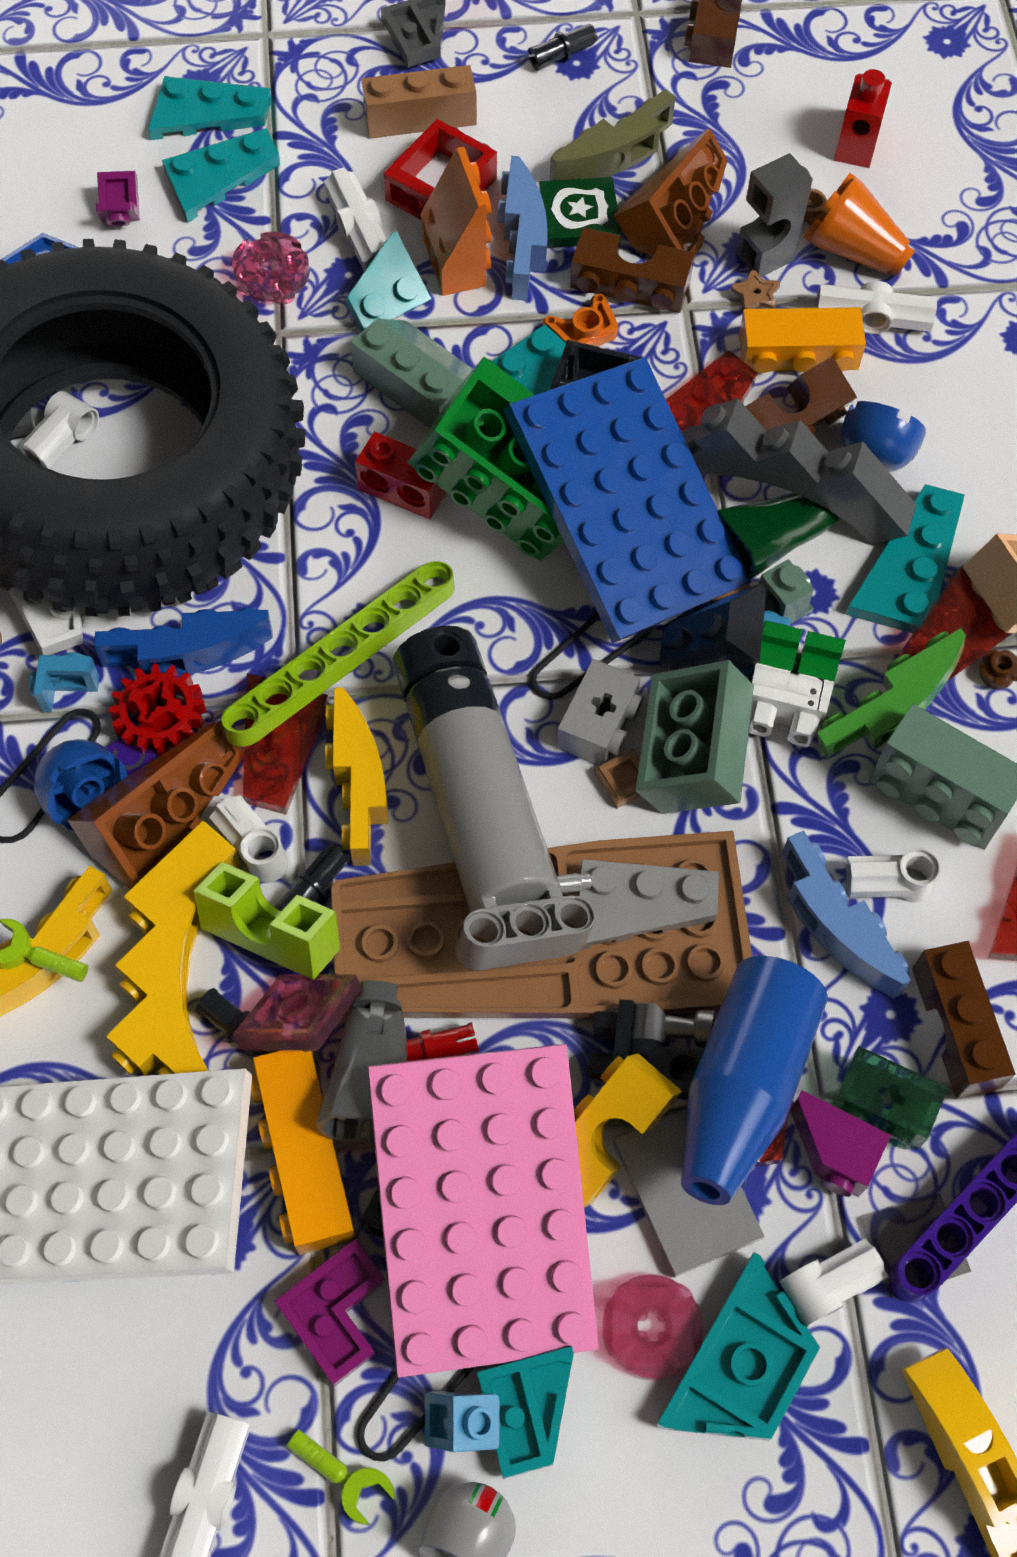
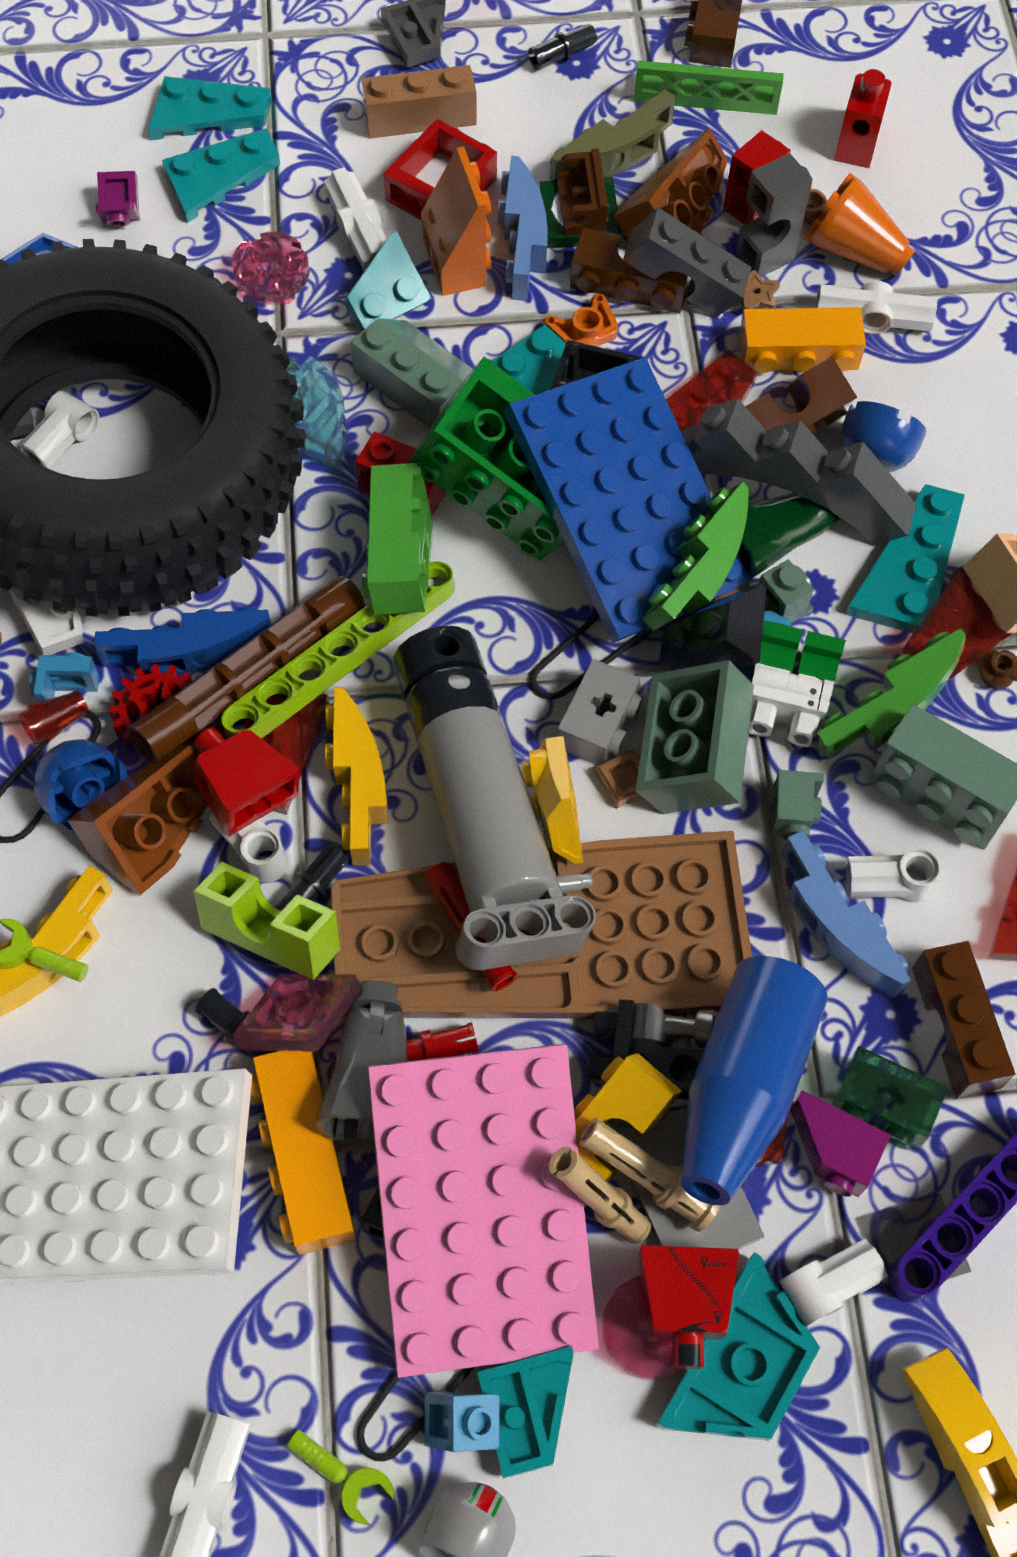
yellow arch [106,821,241,1076] -> none
magenta plate [275,1239,387,1387] -> none
light grey wing [579,859,719,950] -> none
none -> clear red cone [19,690,89,745]
none -> reddish brown piece [127,576,365,764]
none -> red torso [195,728,300,837]
none -> clear light blue arch [286,356,347,470]
none -> bright green wedge [362,463,434,615]
none -> red pin [424,862,518,992]
none -> yellow slope [521,736,583,864]
none -> tan pin [548,1147,651,1244]
none -> reddish brown hinge [556,148,608,236]
none -> tan pin [579,1117,720,1232]
none -> dark grey arch [623,207,751,318]
none -> bright green fence [634,60,784,115]
none -> red torso [638,1245,739,1370]
none -> bright green slope [642,481,749,631]
none -> red brick [723,130,791,225]
none -> sand green brick [771,769,824,841]

